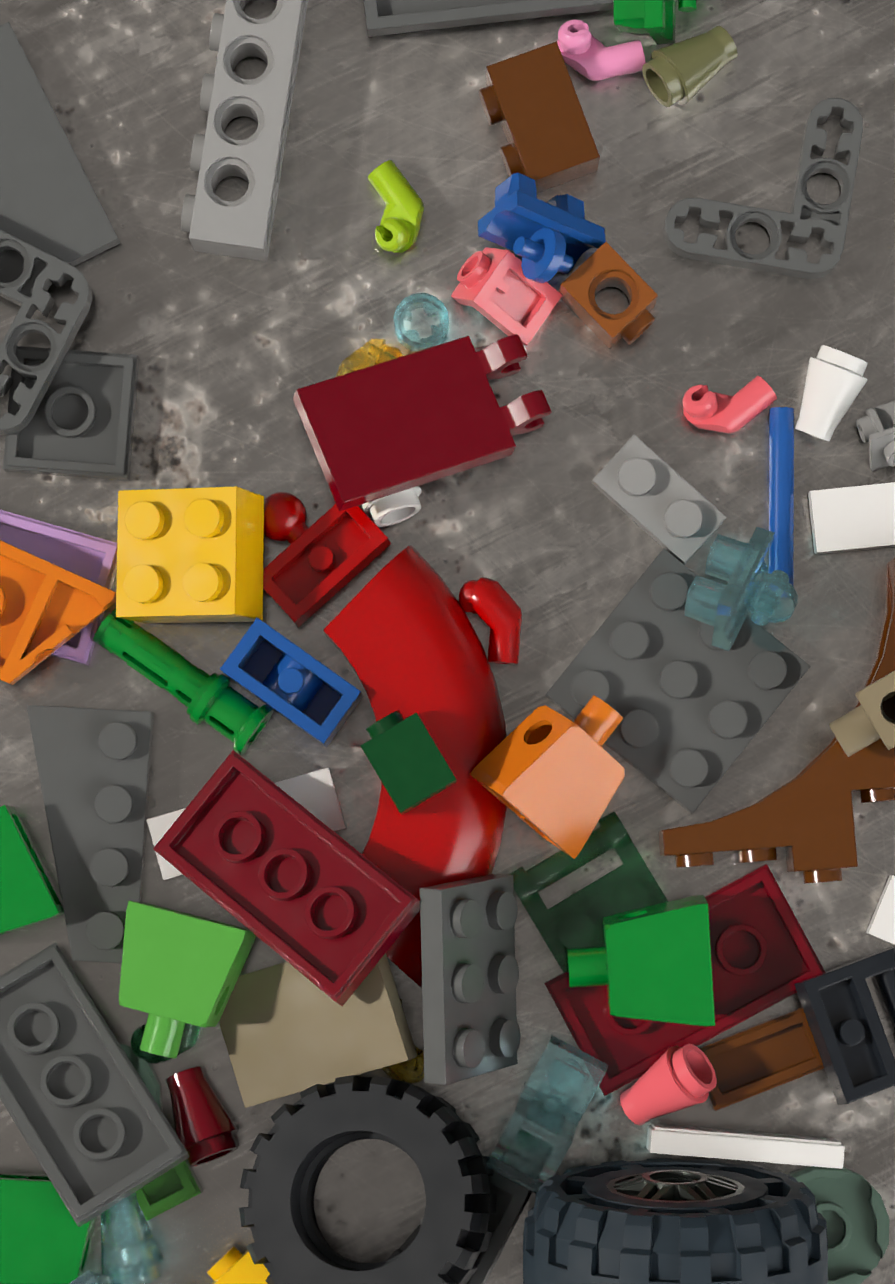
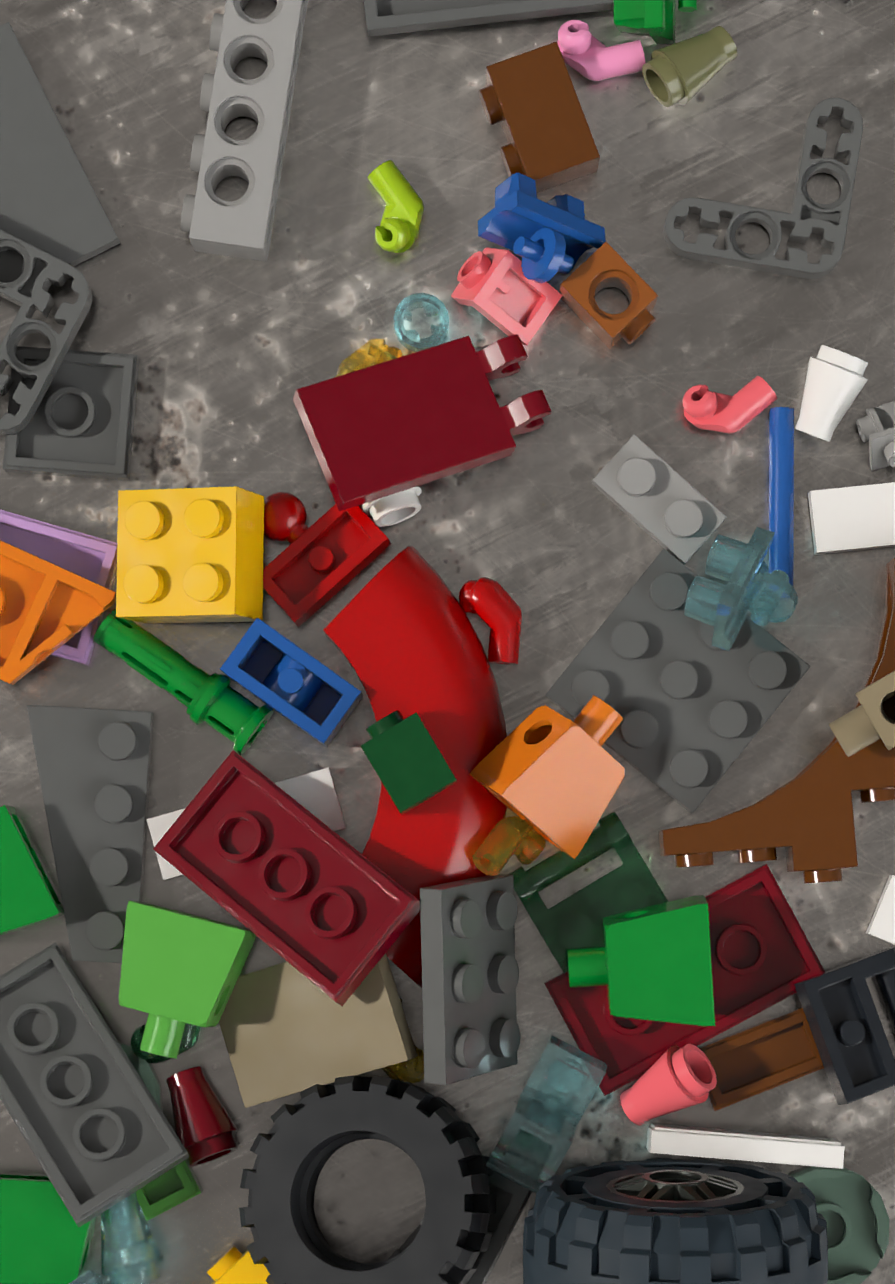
none -> clear yellow arm [472,816,546,876]

